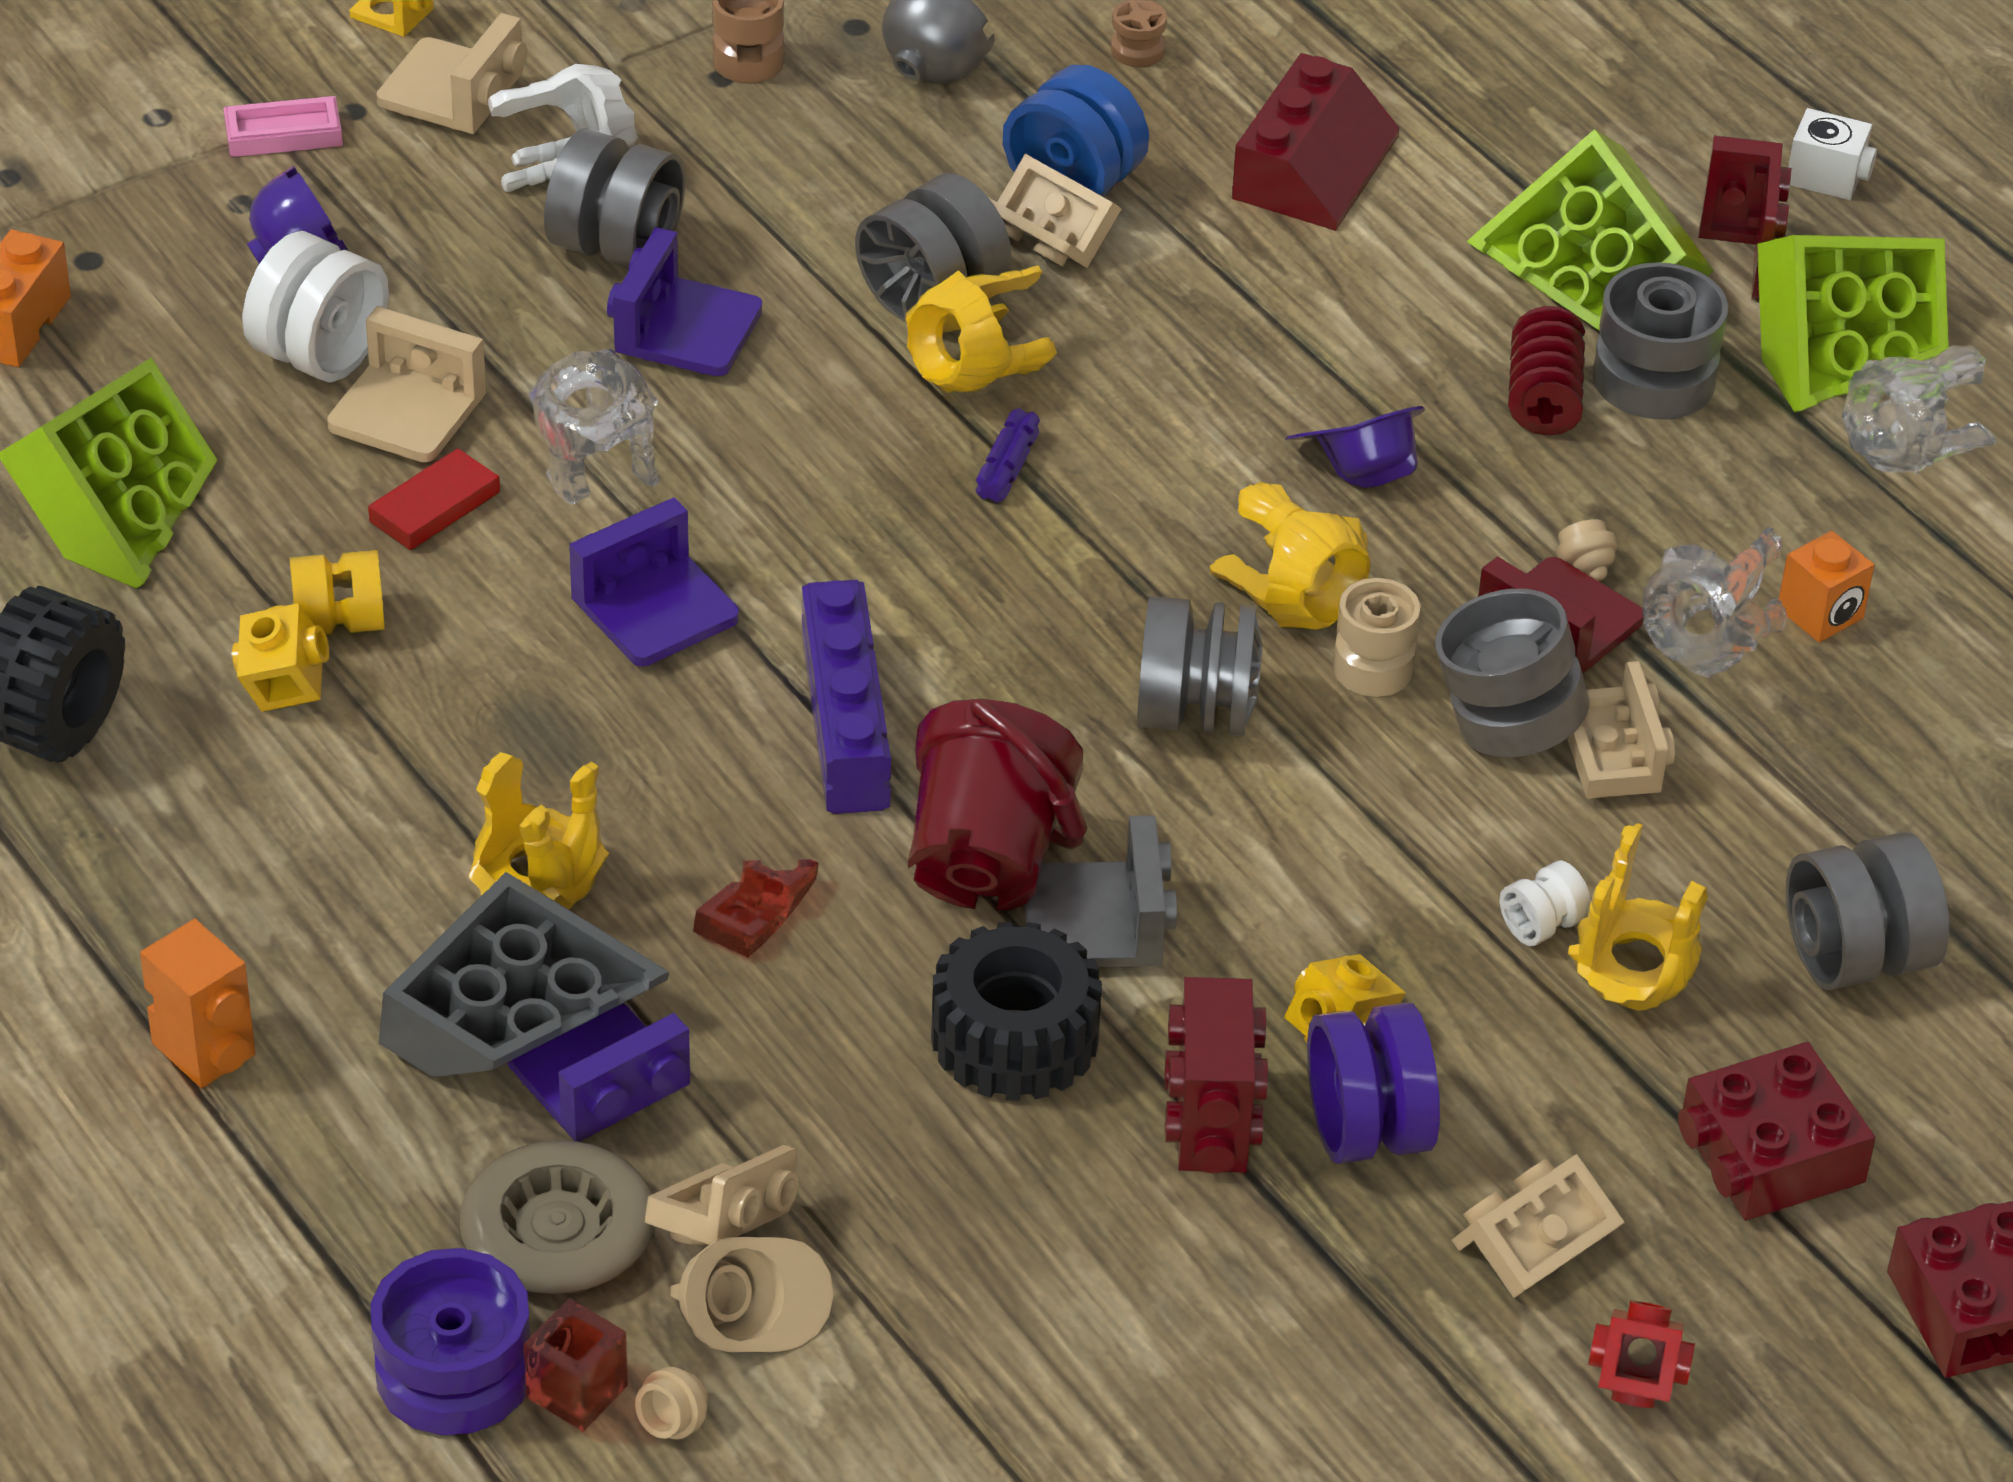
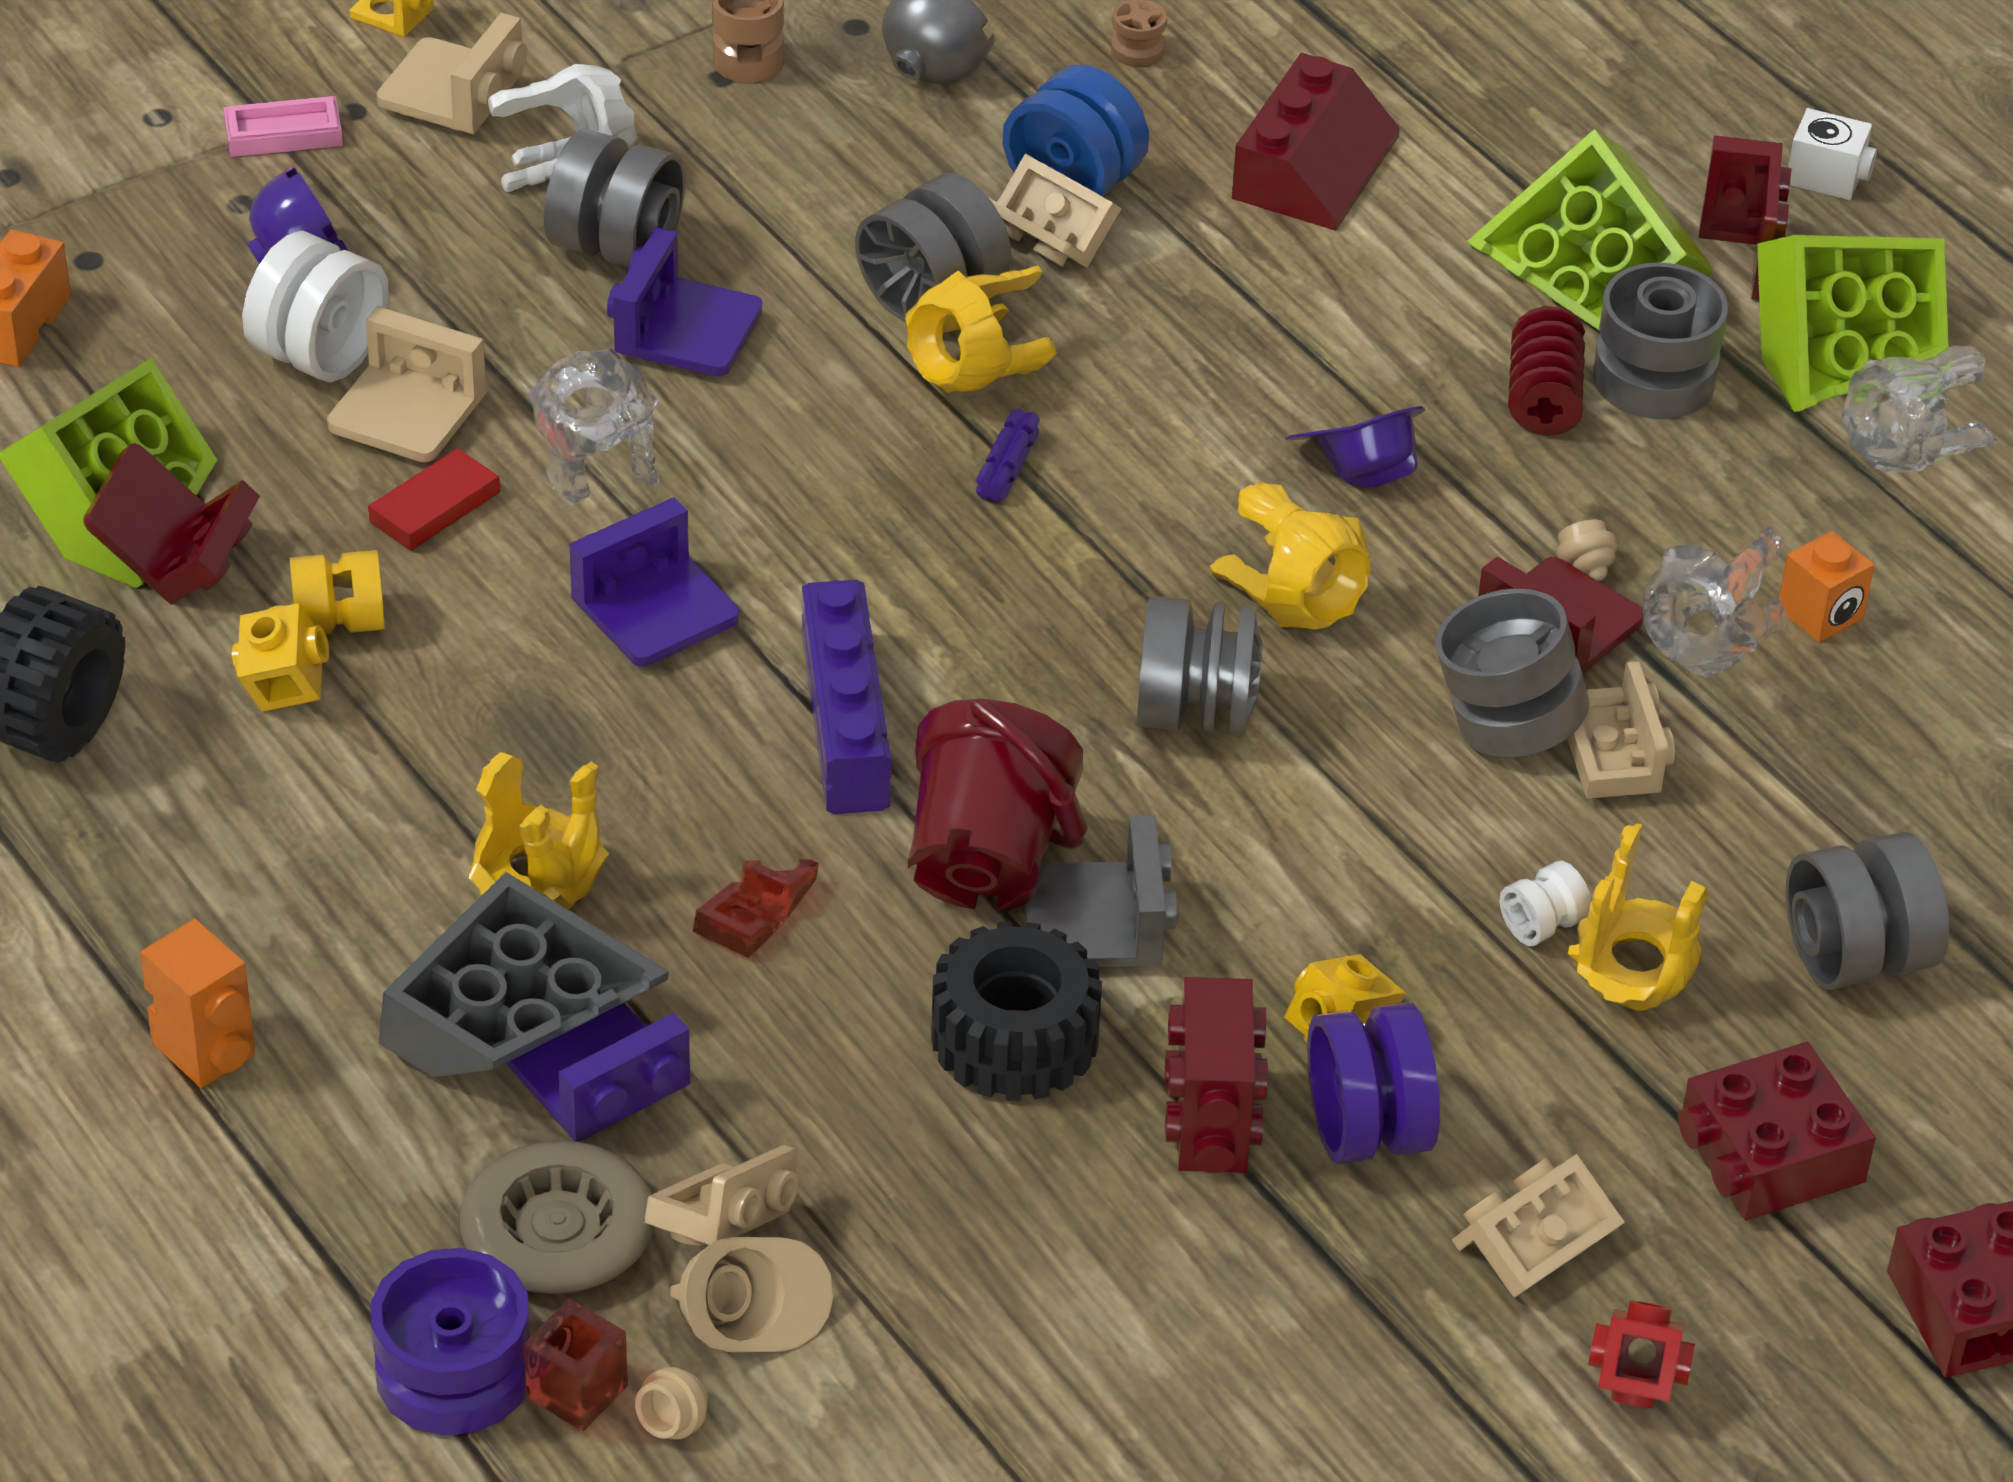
tan wheel [1333,578,1421,697] -> none
none -> dark red bracket [83,443,260,605]

